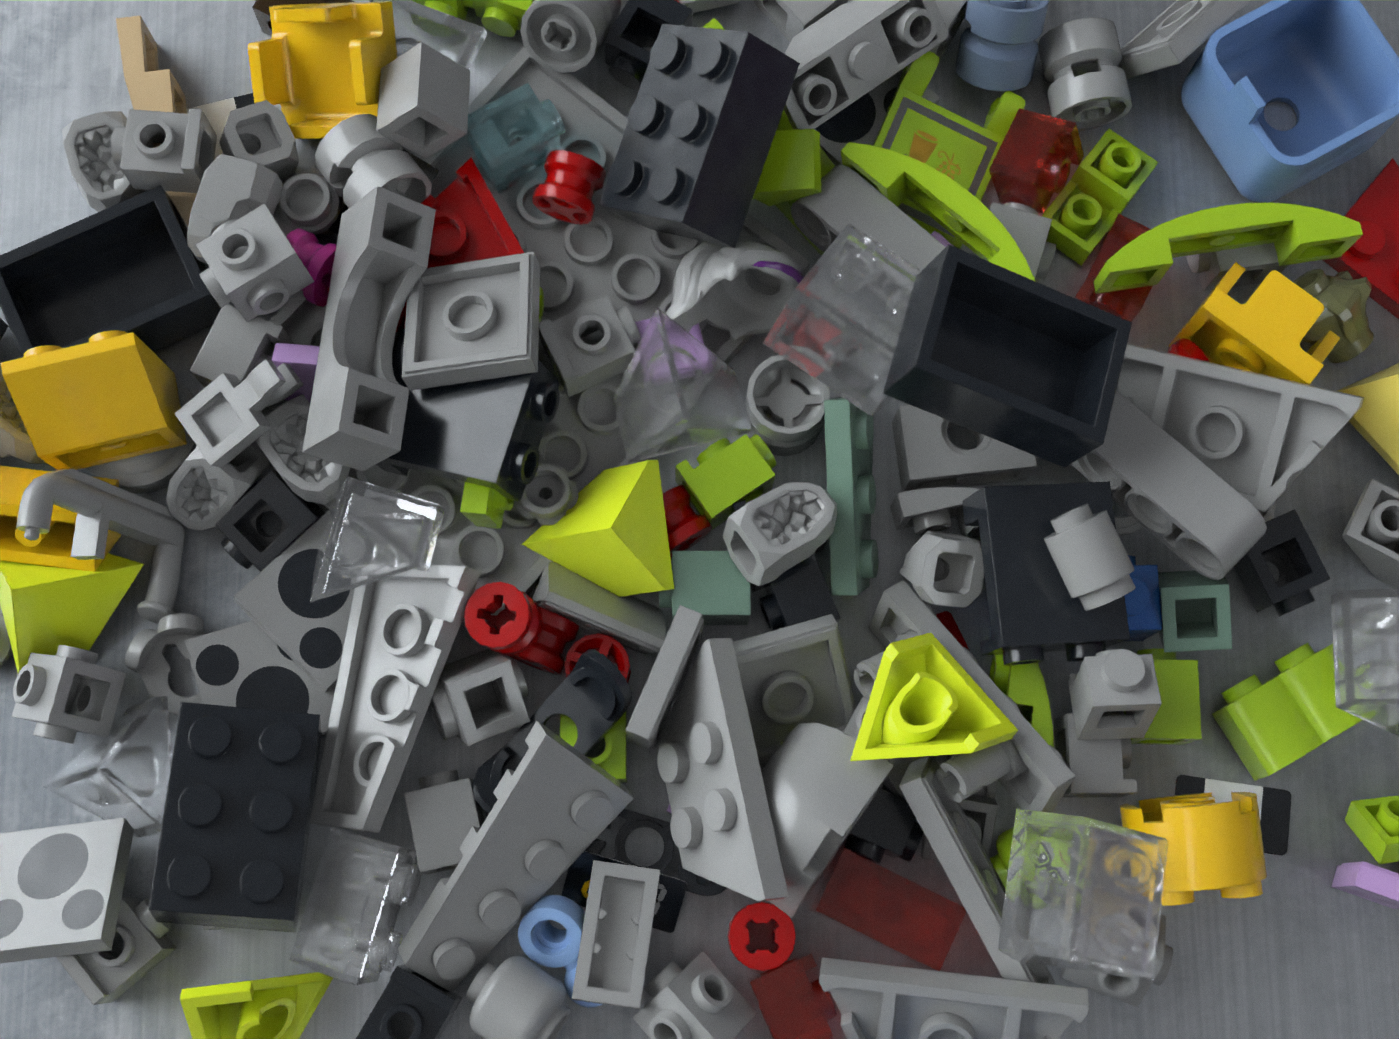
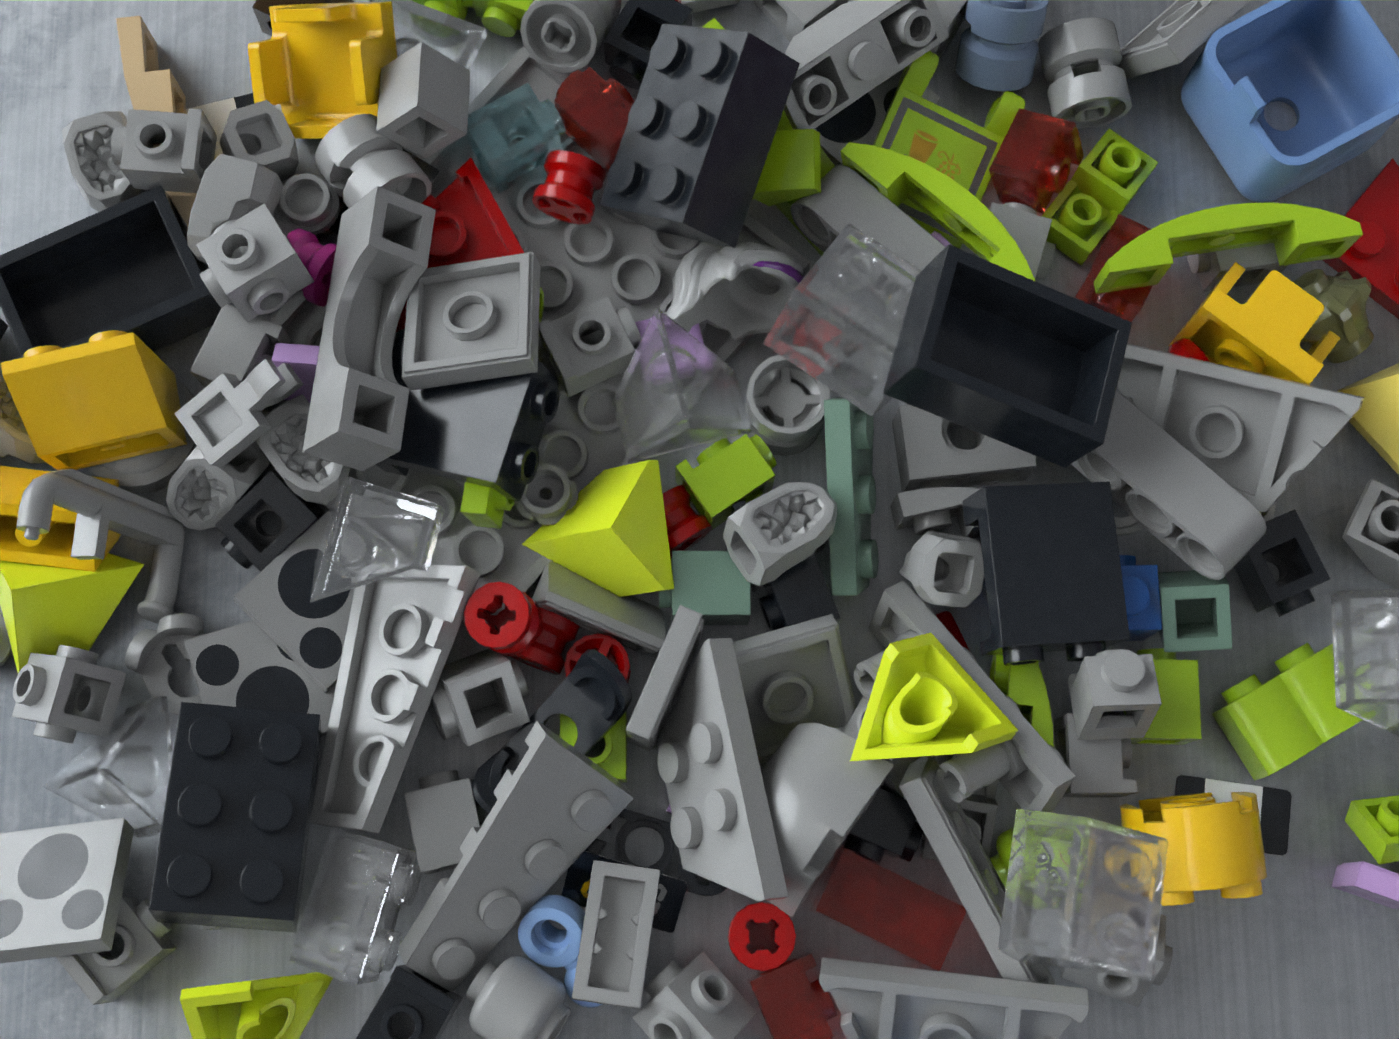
light grey brick [1044,504,1136,611] -> none
none -> clear red brick [554,67,634,172]

